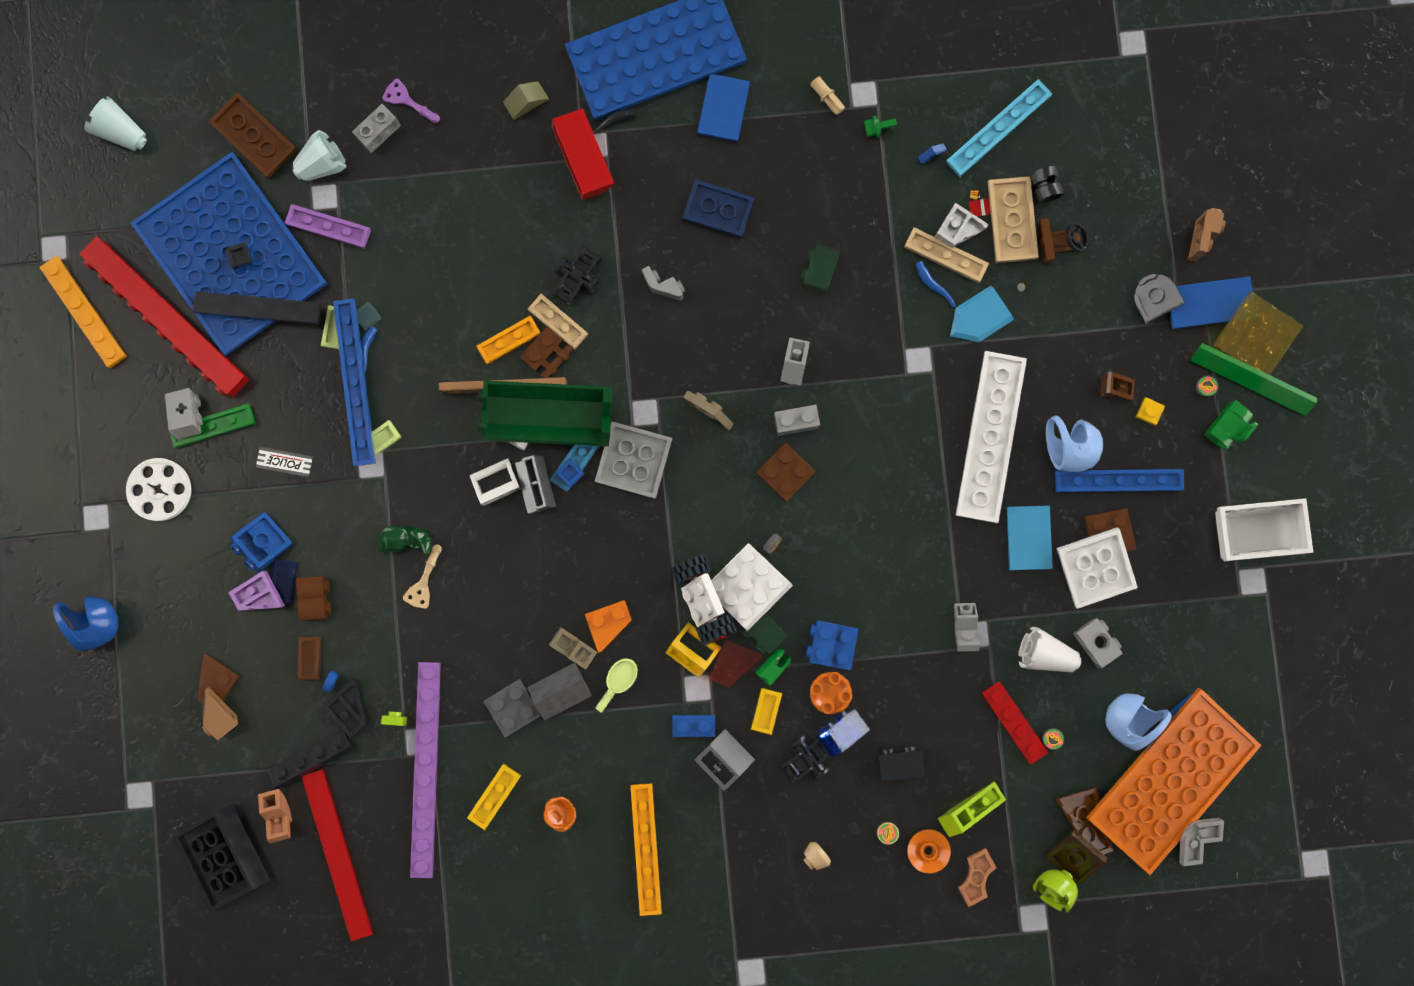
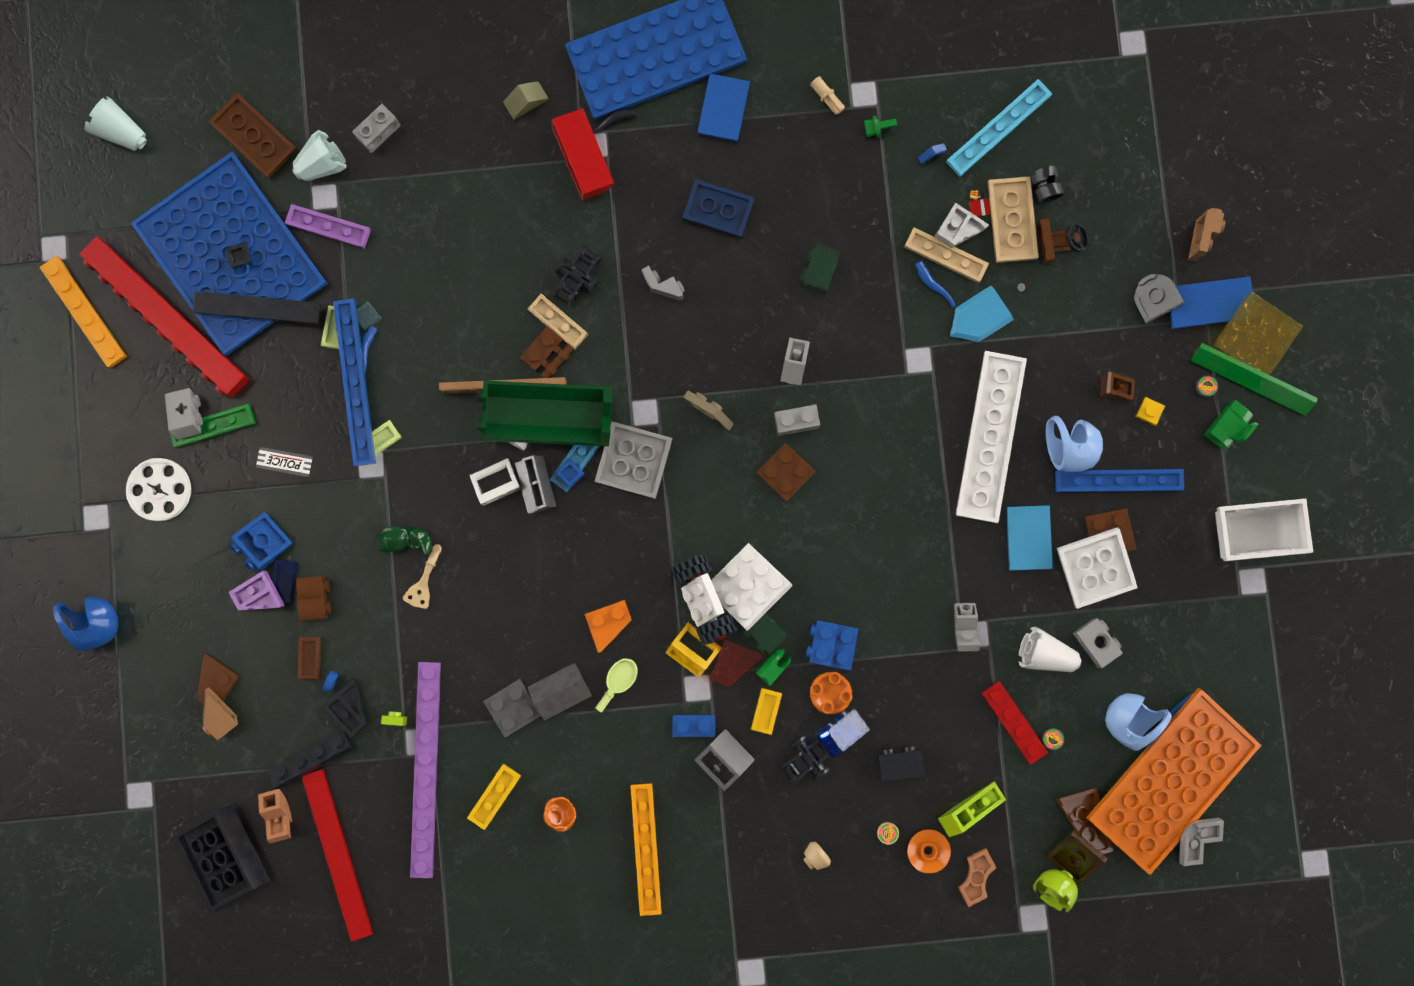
medium lavender piece [382,79,440,123] -> none
light orange tile [476,315,541,365] -> none
dark tan slope [549,627,597,670] -> none
dark grey tile [763,533,782,554] -> none

